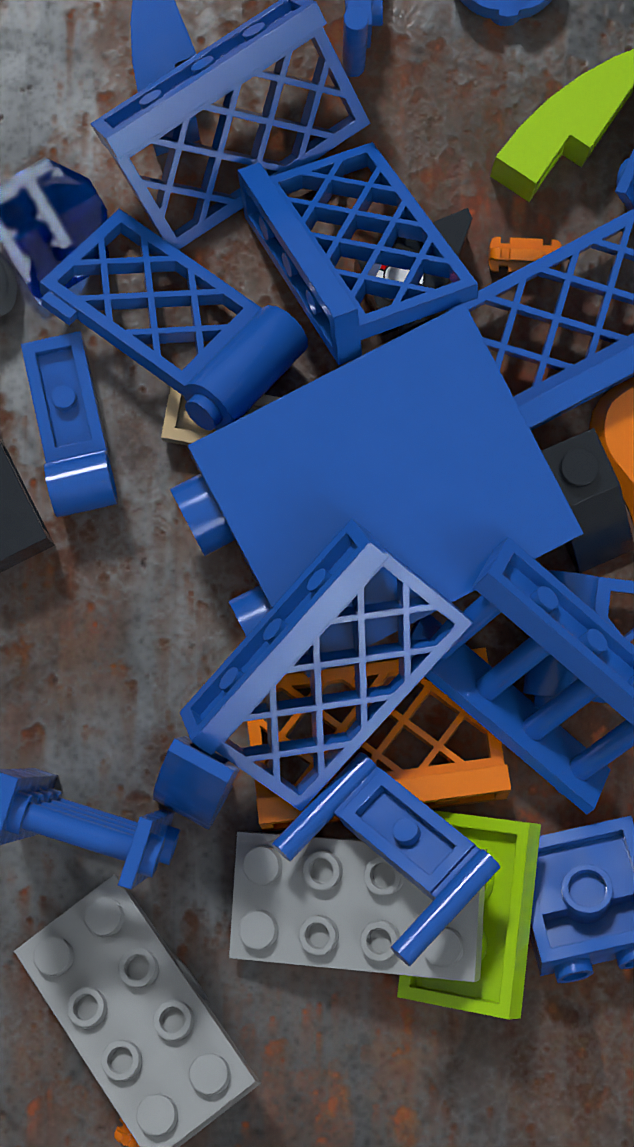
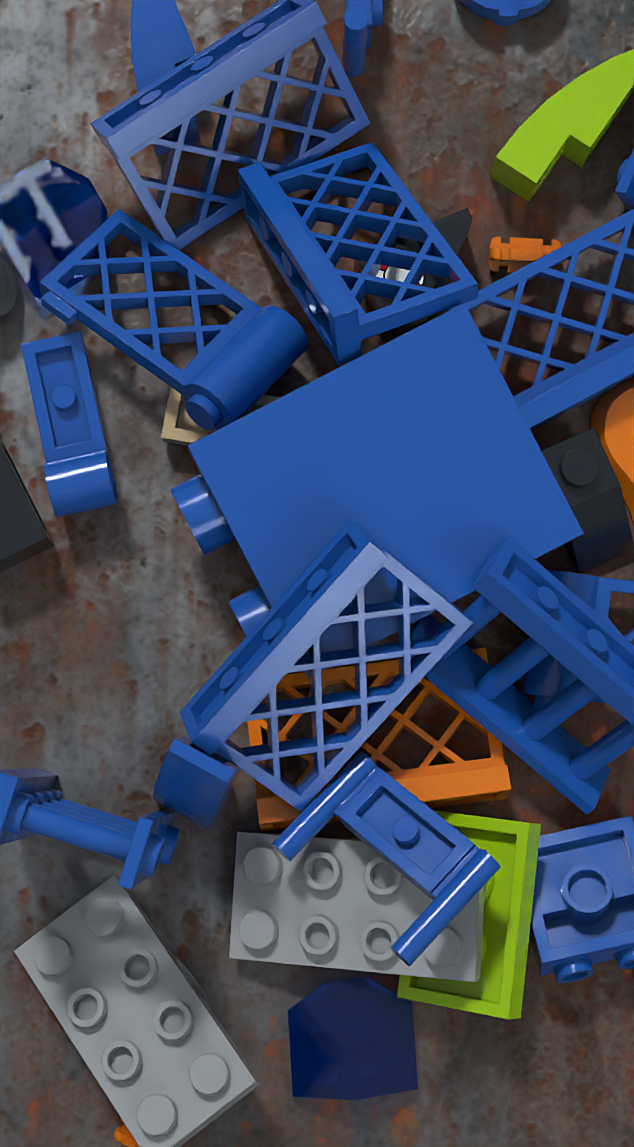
none -> clear blue slope [288,977,418,1100]

